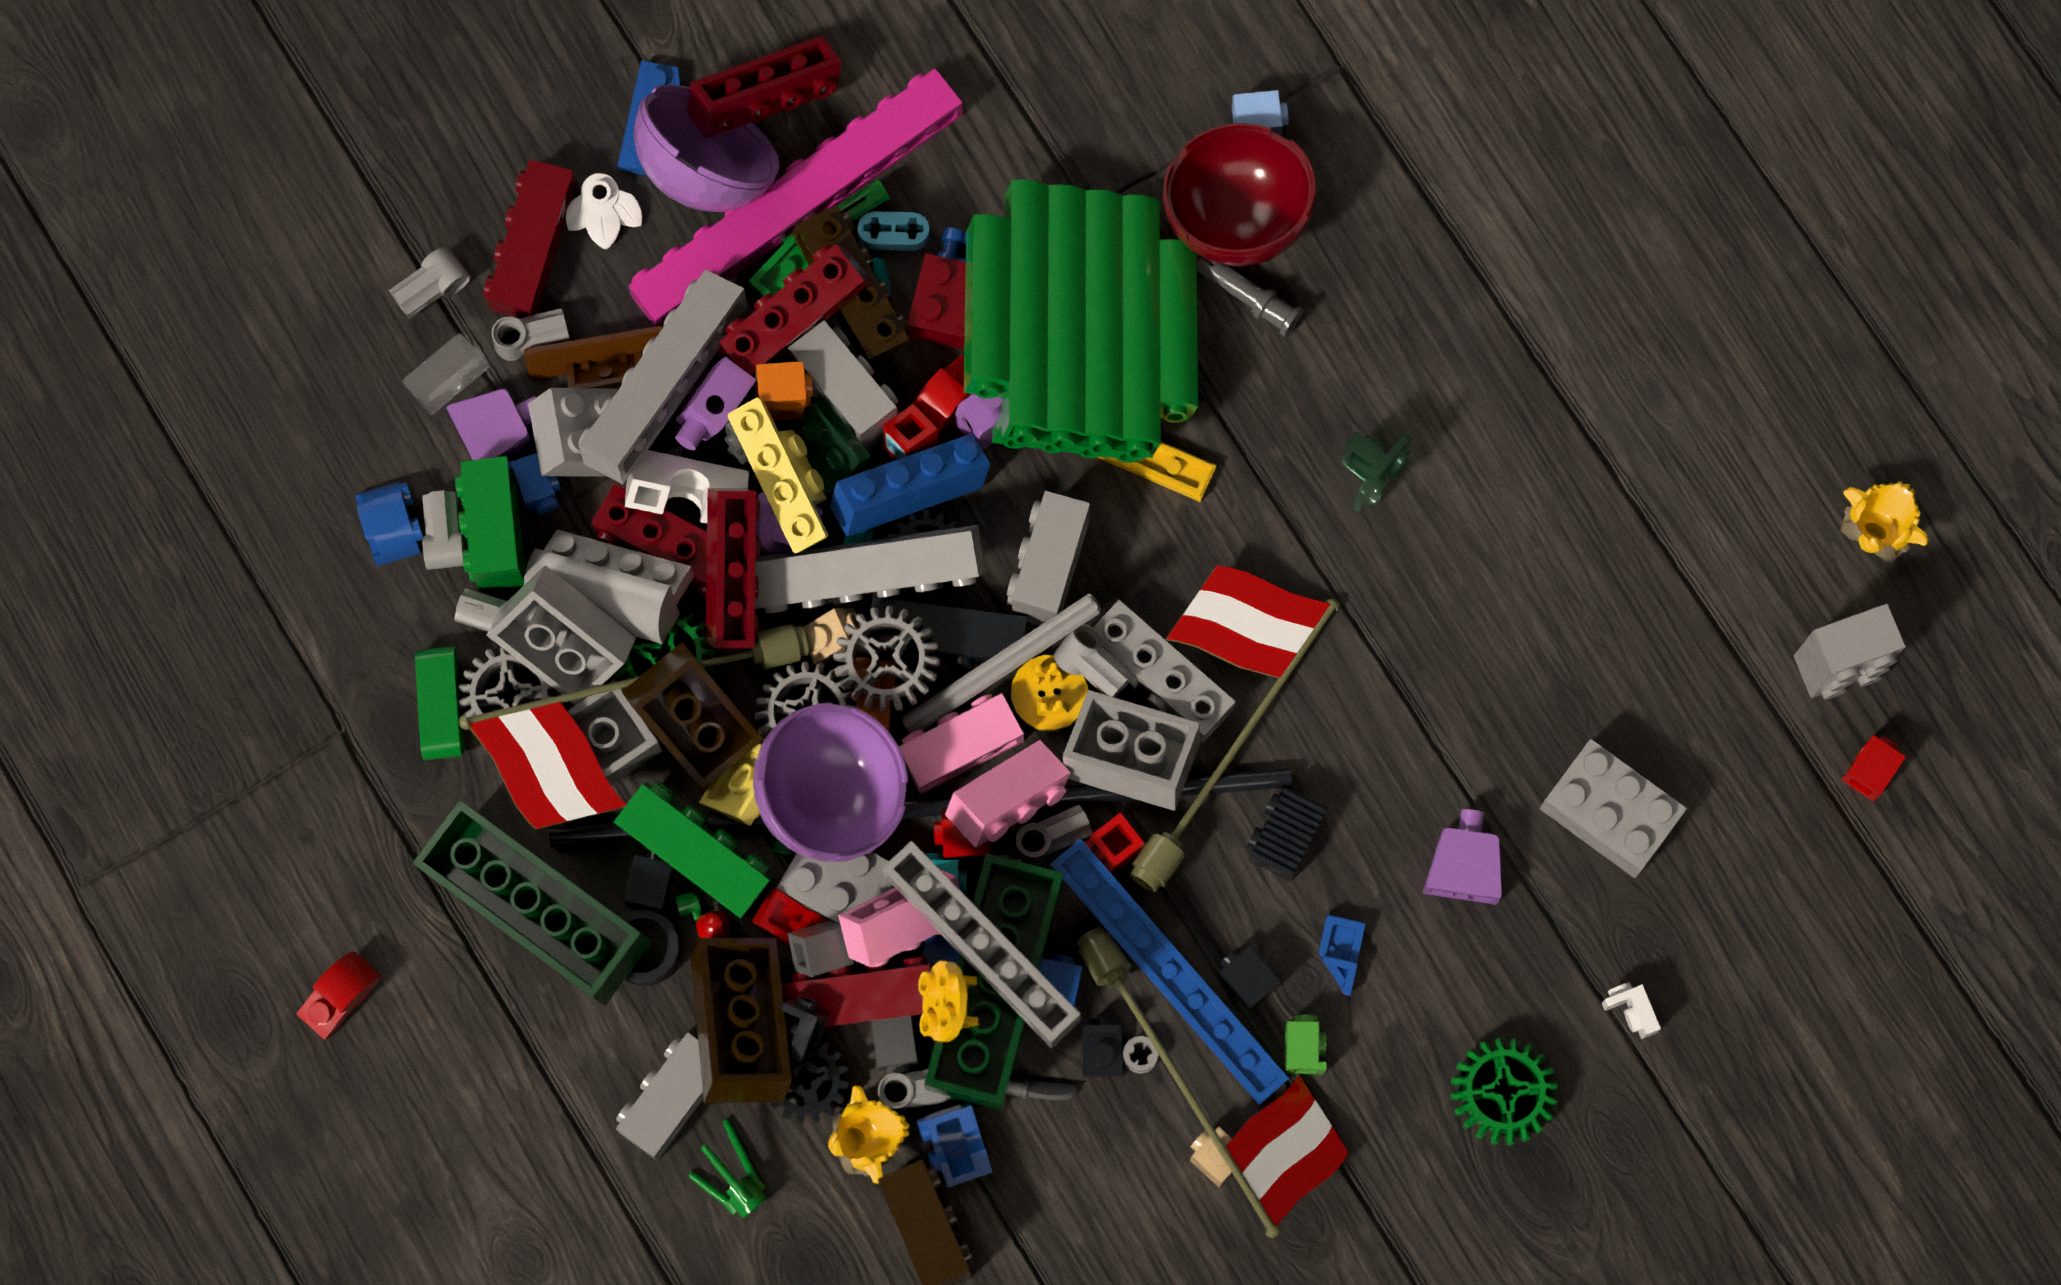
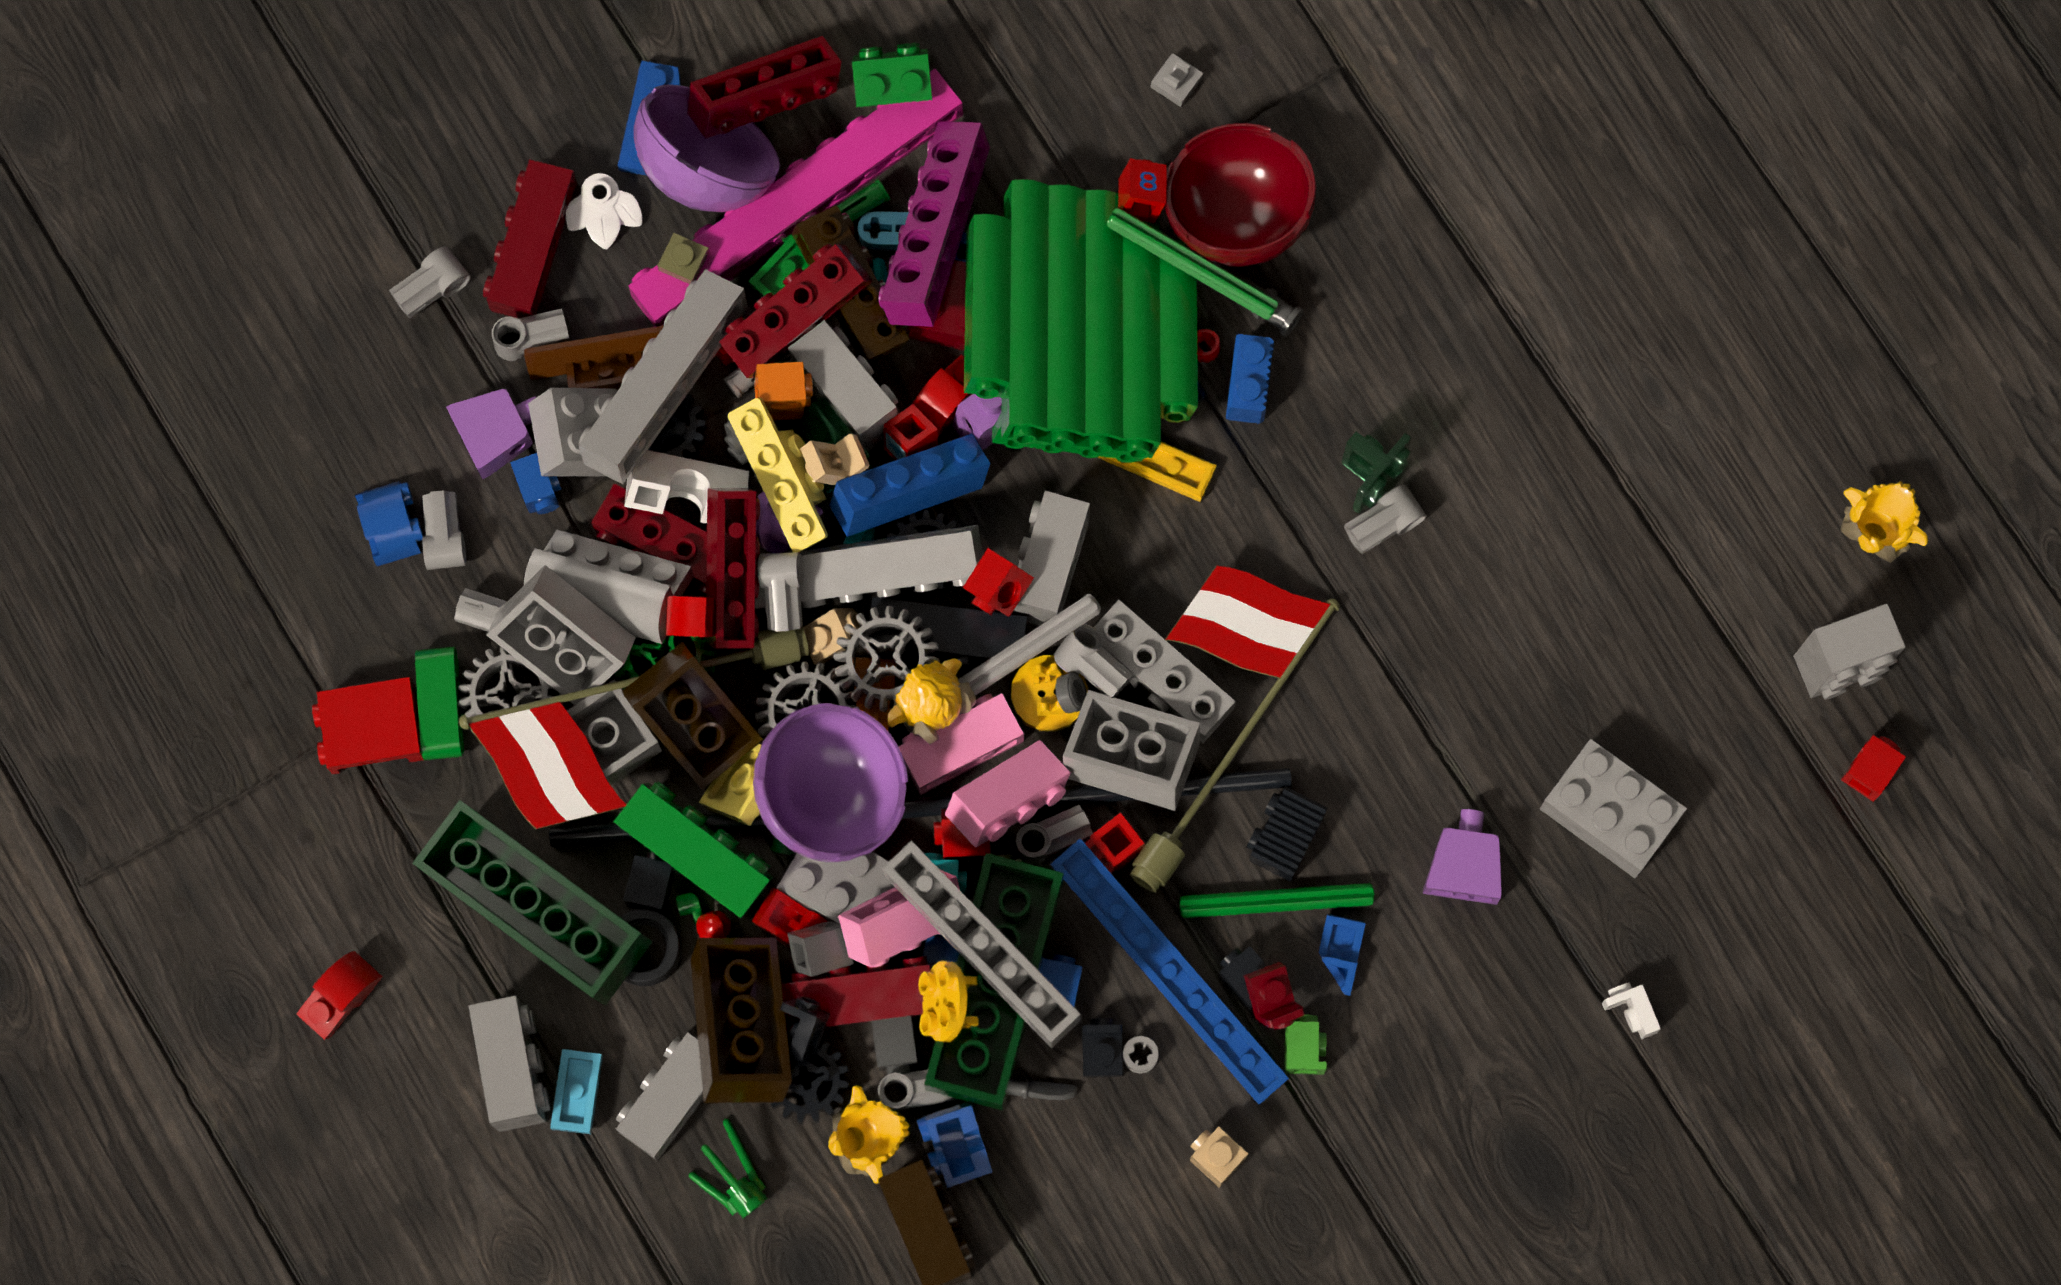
clear panel [403,334,490,416] -> none
green brick [455,456,526,593] -> none
medium lavender torso [675,357,756,450] -> none
flag [1077,927,1349,1238] -> none
light blue brick [1232,90,1288,136] -> none
green gear [1450,1038,1558,1146] -> none
none -> red panel [312,677,423,775]
none -> light grey brick [468,996,551,1132]
none -> medium azure plate [550,1049,603,1134]
none -> olive plate [657,233,710,284]
none -> red brick [666,596,714,637]
none -> light grey piece [758,552,804,631]
none -> tan bracket [800,434,869,485]
none -> green bracket [852,43,932,107]
none -> magenta brick [879,121,990,327]
none -> yellow hair [888,658,976,745]
none -> red brick [962,548,1034,617]
none -> dark grey tile [1055,672,1087,714]
none -> green axle [1106,207,1278,320]
none -> red brick [1118,158,1167,223]
none -> light grey tile [1151,53,1203,108]
none -> green axle [1179,883,1375,918]
none -> red hinge [1197,329,1221,363]
none -> blue brick [1226,334,1274,424]
none -> dark red bracket [1244,962,1305,1029]
none -> light grey piece [1344,484,1427,554]

